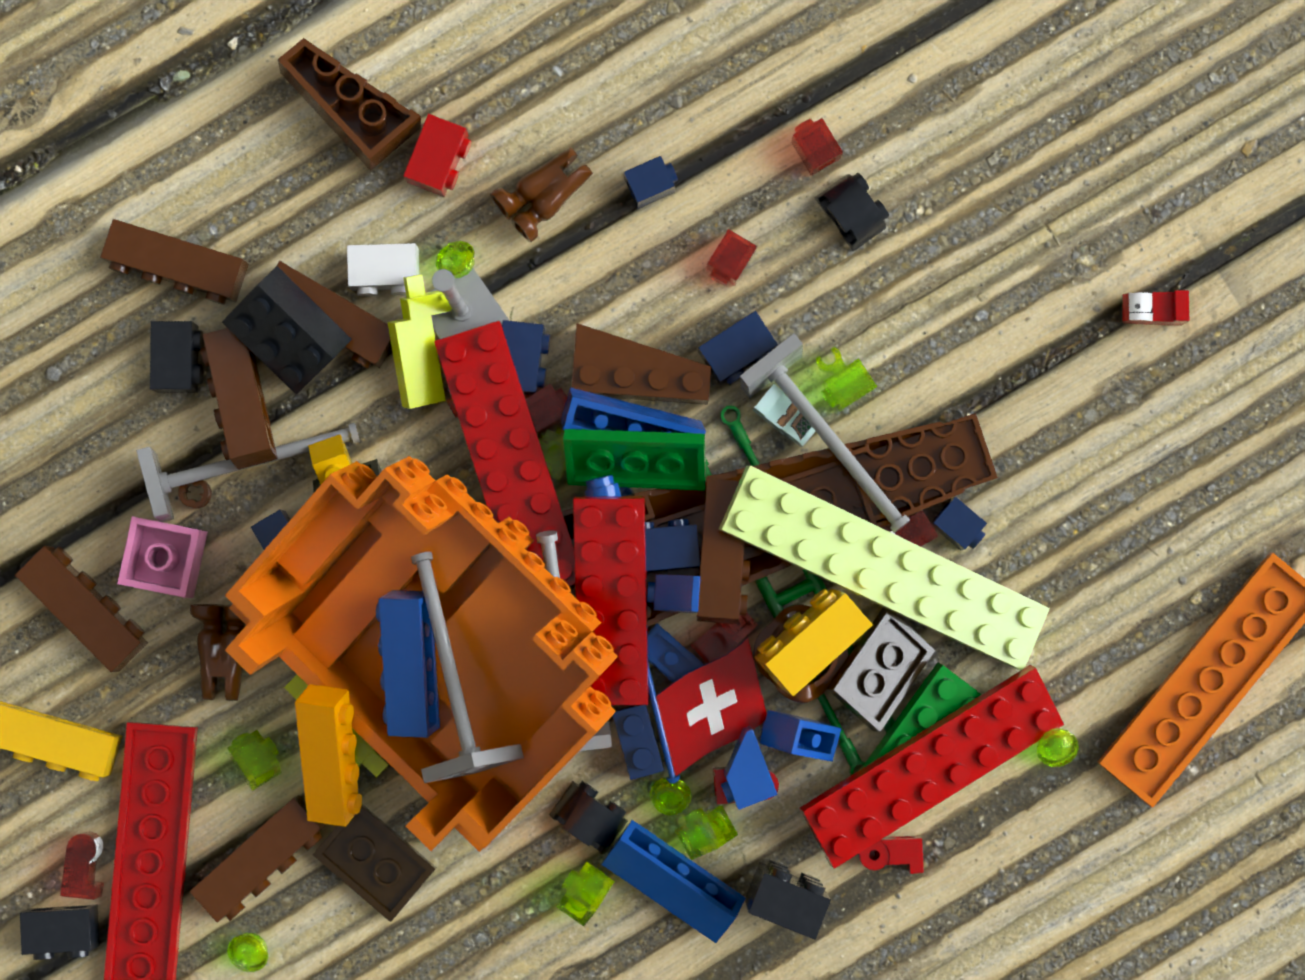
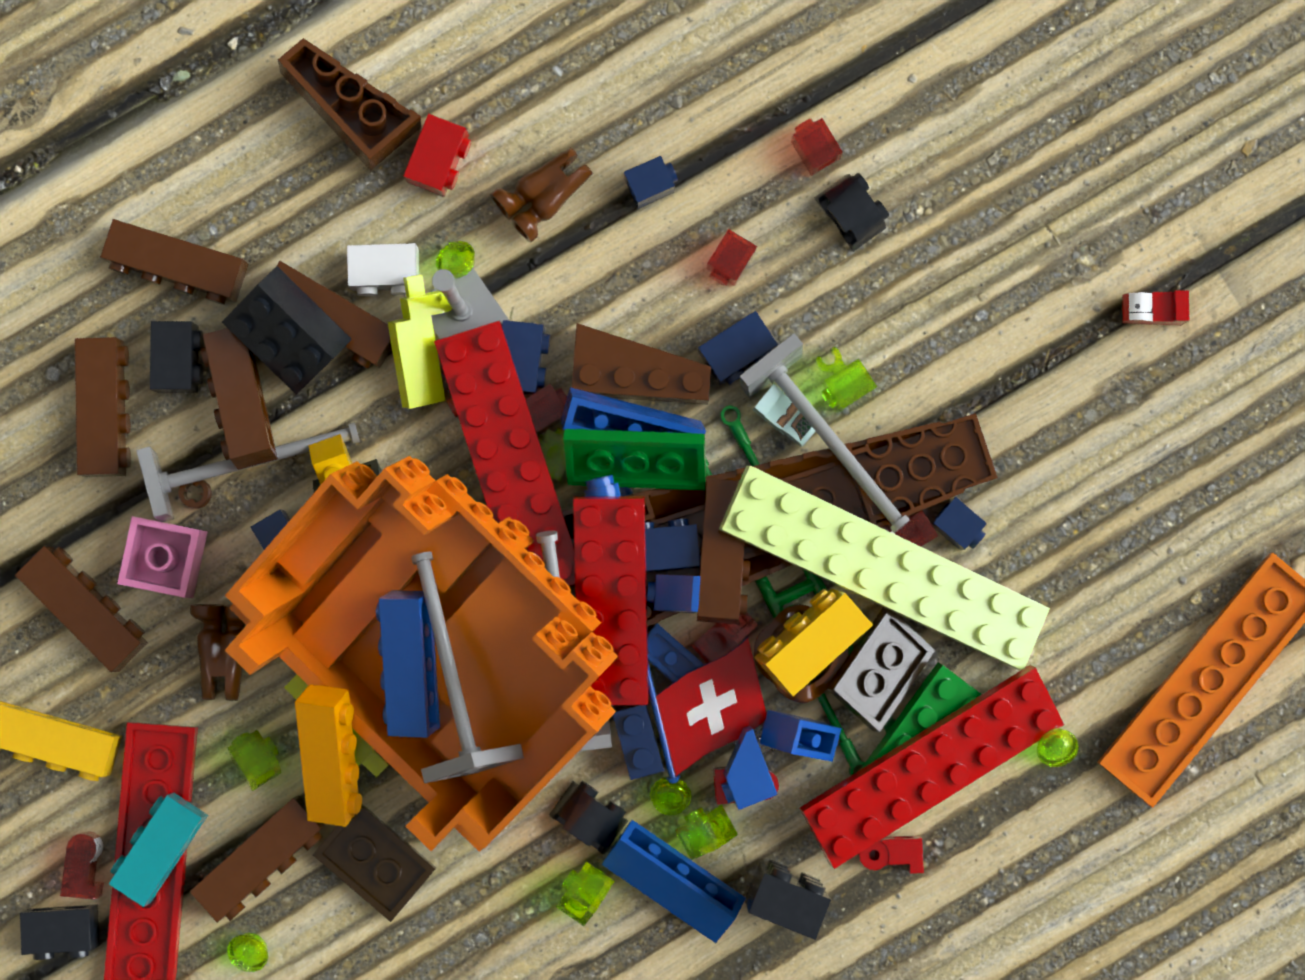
none -> reddish brown brick [75,337,131,477]
none -> teal brick [109,793,208,907]

